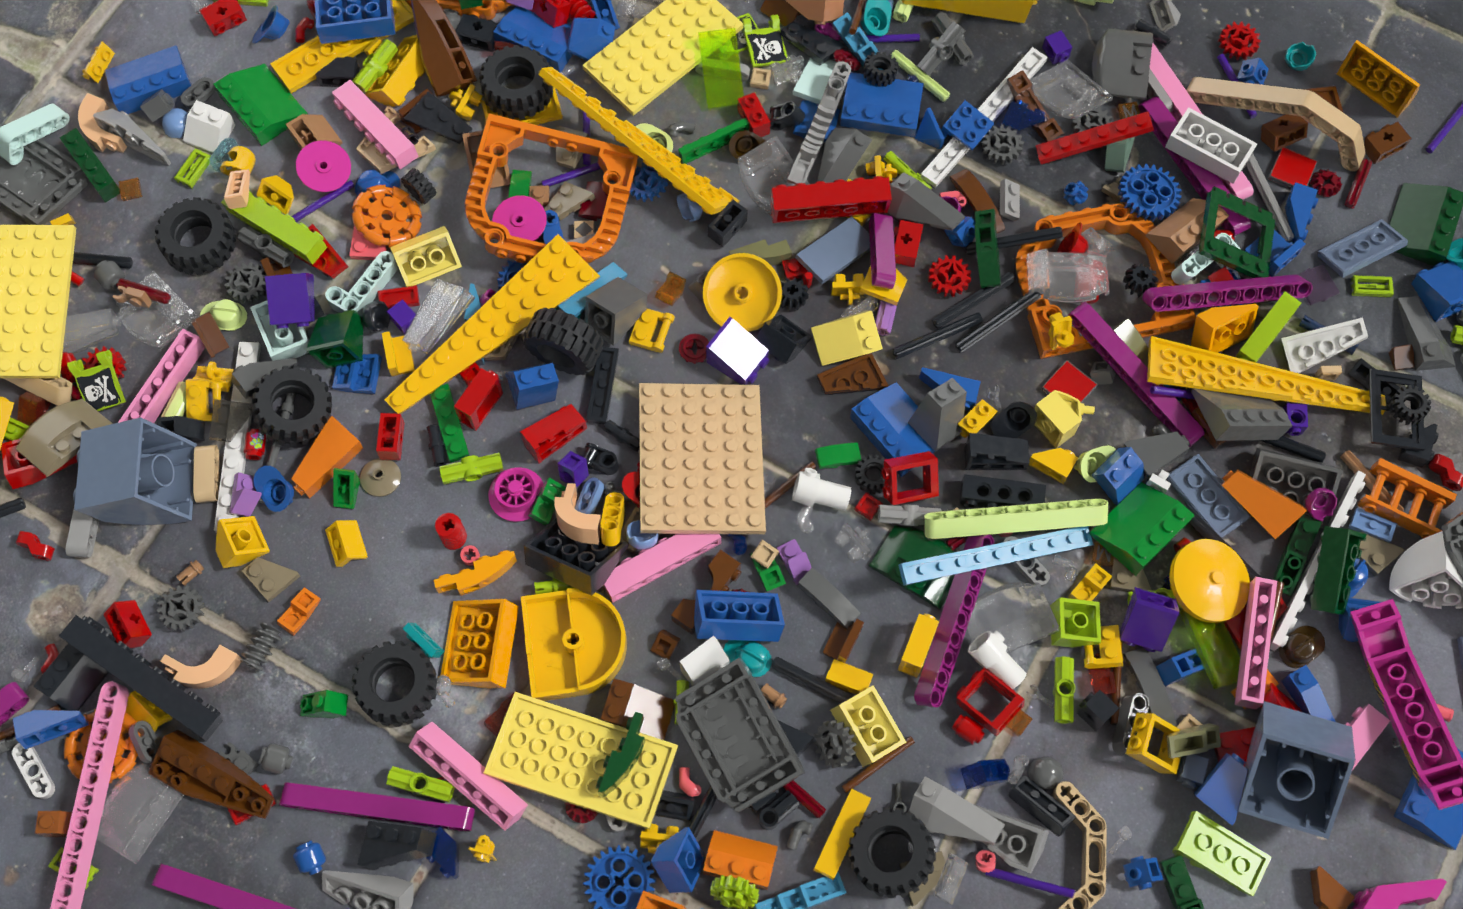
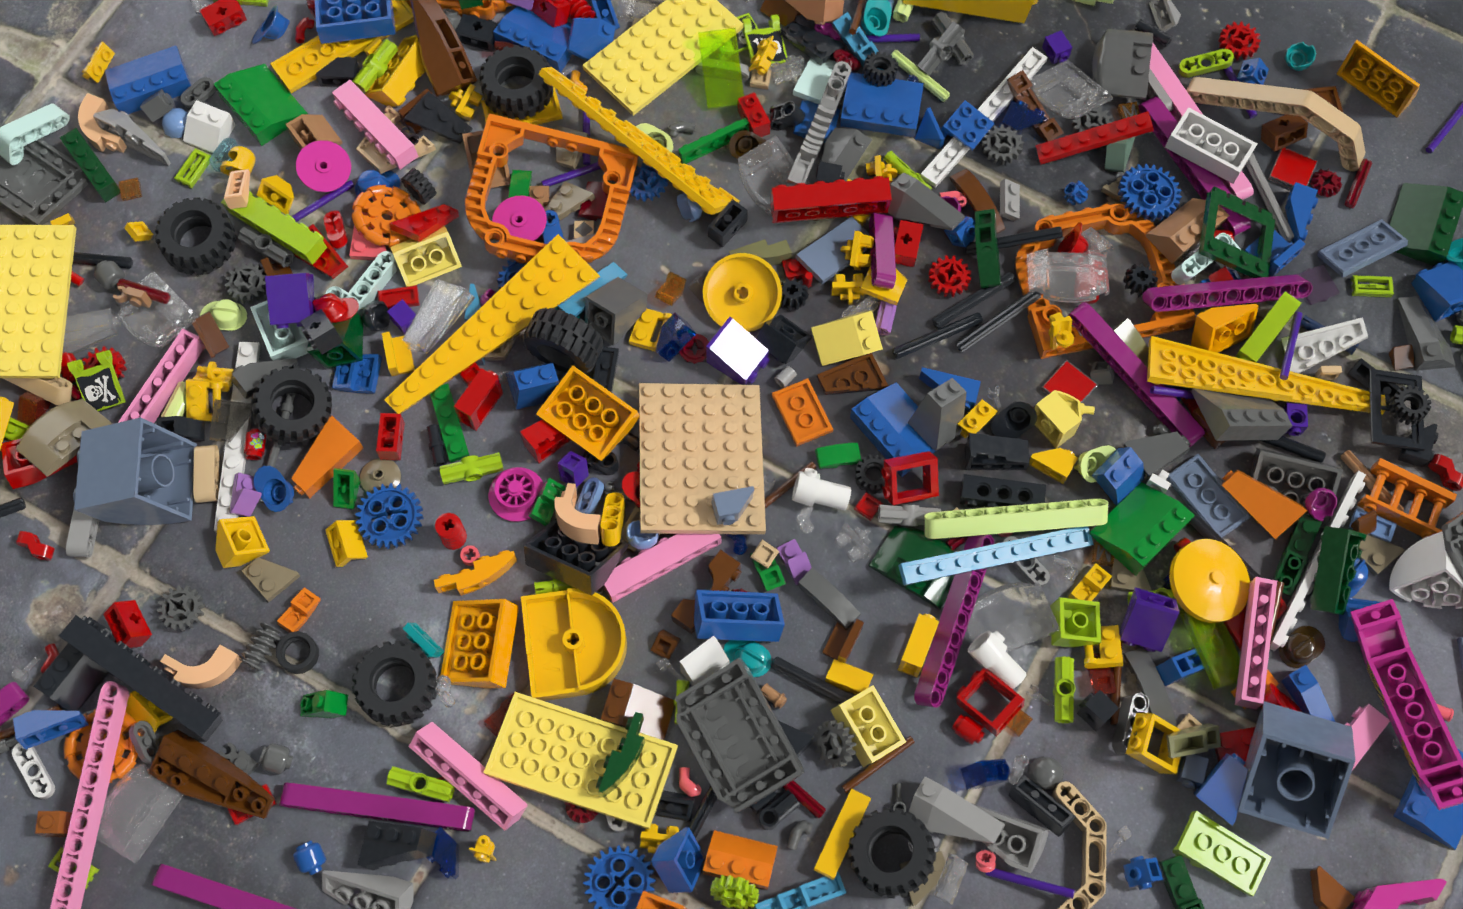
medium nougat pin [176,560,204,586] -> none
reddish brown brick [1364,121,1412,165] -> none
none -> yellow plate [124,221,154,242]
none -> black tyre [276,631,319,674]
none -> black brick [300,309,343,354]
none -> red piece [312,293,359,323]
none -> red piece [324,210,348,249]
none -> blue gear [355,483,424,550]
none -> red wing [390,204,459,242]
none -> light orange slope [536,366,640,461]
none -> light orange arm [570,70,588,93]
none -> clear blue slope [656,312,697,362]
none -> sand blue slope [711,486,754,525]
none -> yellow hinge [749,36,778,76]
none -> orange tile [772,378,833,447]
none -> light grey hinge [774,366,797,388]
none -> black brick [815,161,845,183]
none -> yellow hips [840,231,874,270]
none -> lime beam [1179,49,1234,78]
none -> dark purple bar [1280,312,1303,380]
none -> reddish brown slope [1351,511,1377,535]

